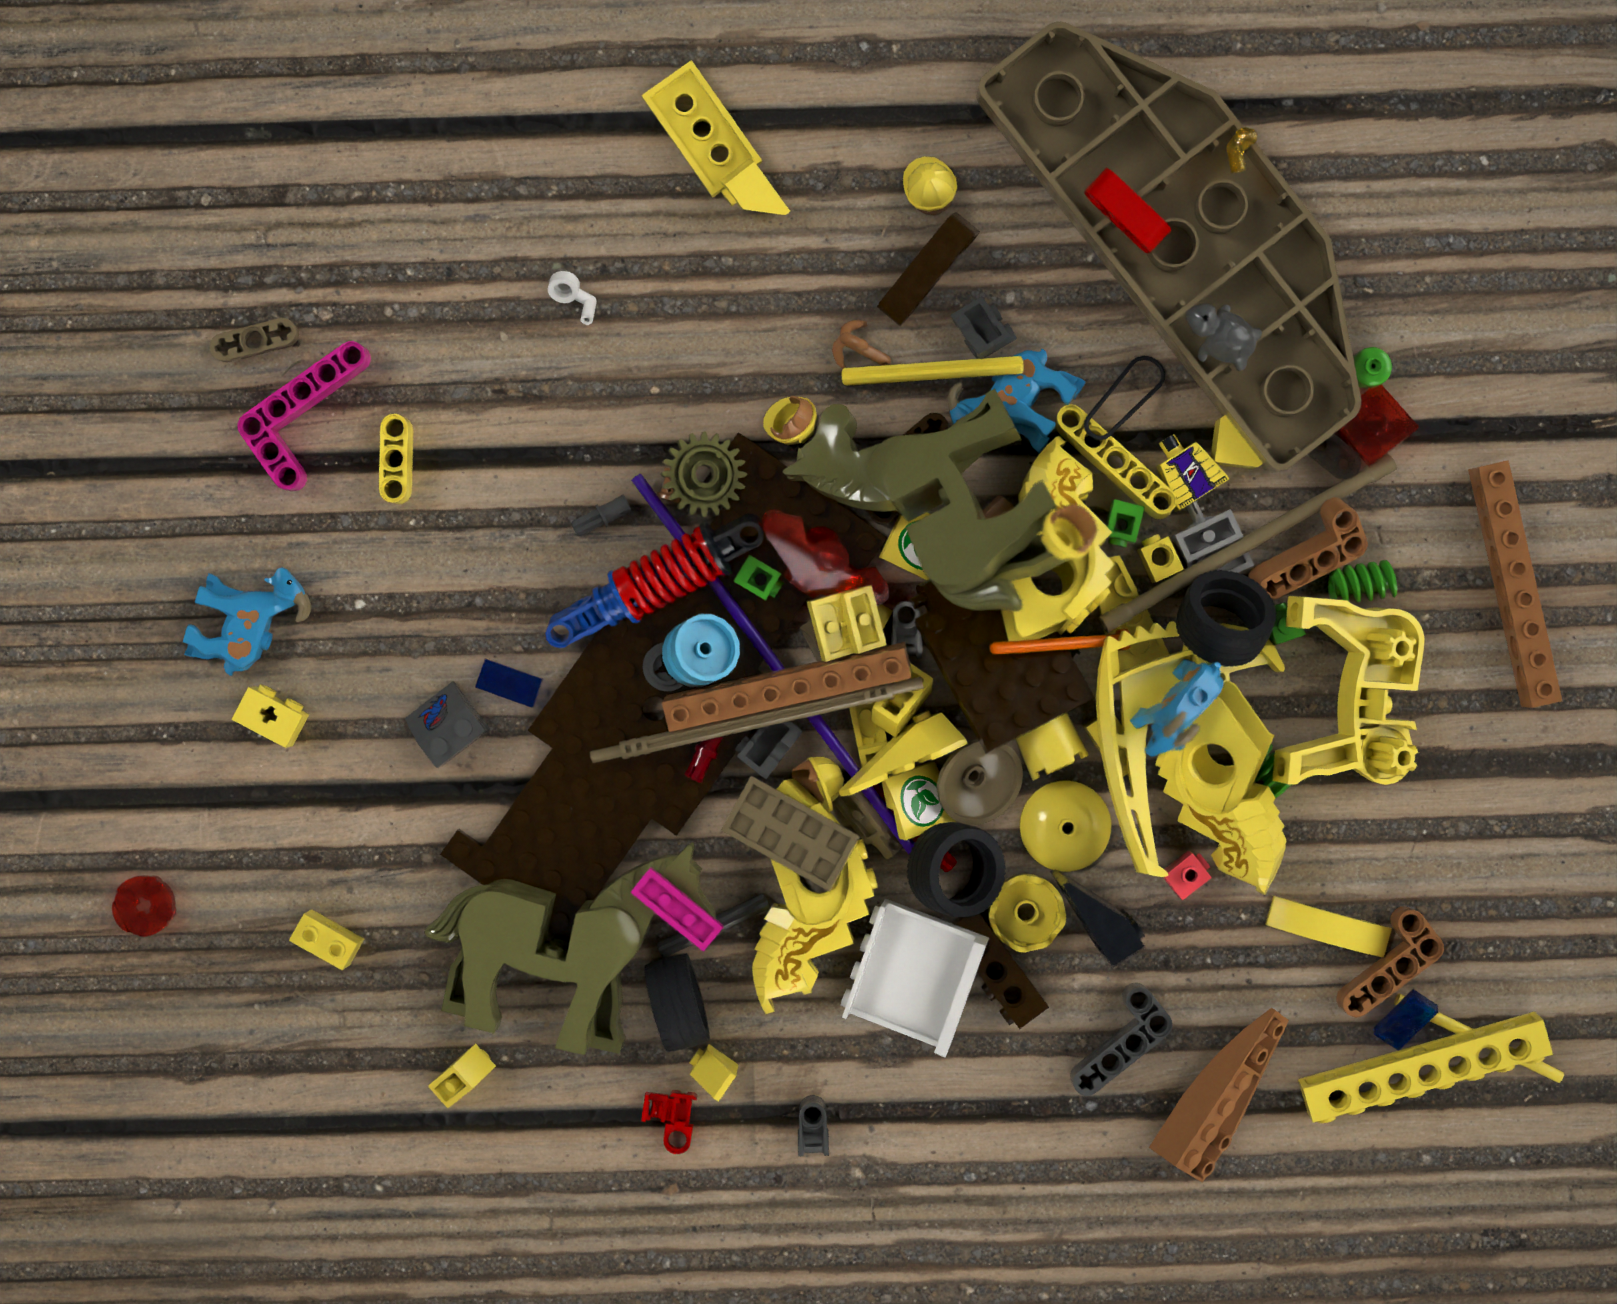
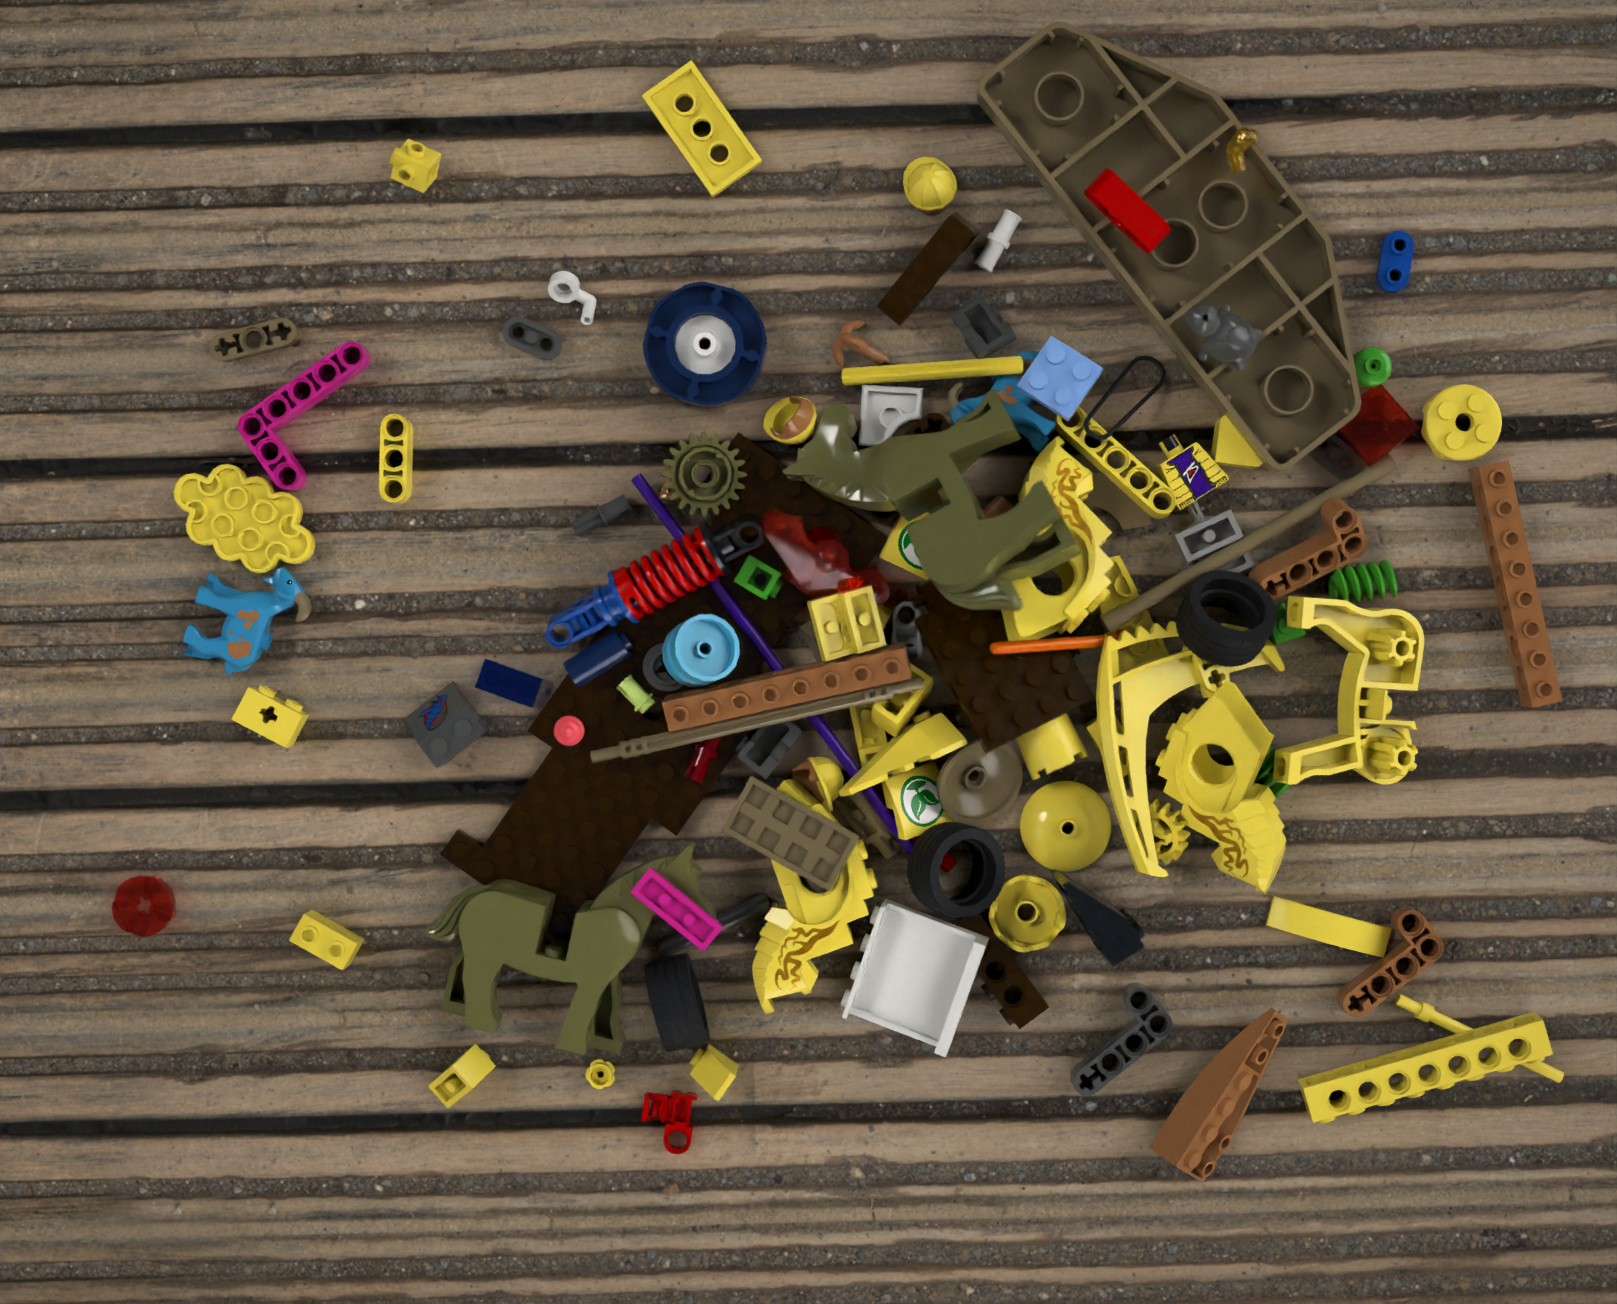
light yellow slope [720,159,790,215] -> none
dark grey piece [798,1095,829,1157] -> none
piece [1042,504,1097,559] -> none
bright green brick [1106,499,1145,548] -> none
dark azure animal [1130,659,1224,757] -> none
light yellow brick [1137,534,1184,583] -> none
coral brick [1163,851,1212,900] -> none
clear blue plate [1374,989,1438,1051] -> none
none -> light yellow plate [173,464,315,574]
none -> light yellow brick [390,139,442,193]
none -> dark grey plate [502,316,562,360]
none -> coral plate [554,715,585,746]
none -> dark blue brick [563,630,633,689]
none -> light yellow plate [585,1059,615,1089]
none -> yellowish green pin [616,675,656,714]
none -> dark blue piece [643,282,768,409]
none -> white tile [858,385,923,447]
none -> white pin [975,209,1022,273]
none -> light blue plate [1017,335,1103,421]
none -> light yellow gear [1131,799,1190,865]
none -> blue plate [1376,231,1414,293]
none -> light yellow plate [1421,384,1502,462]

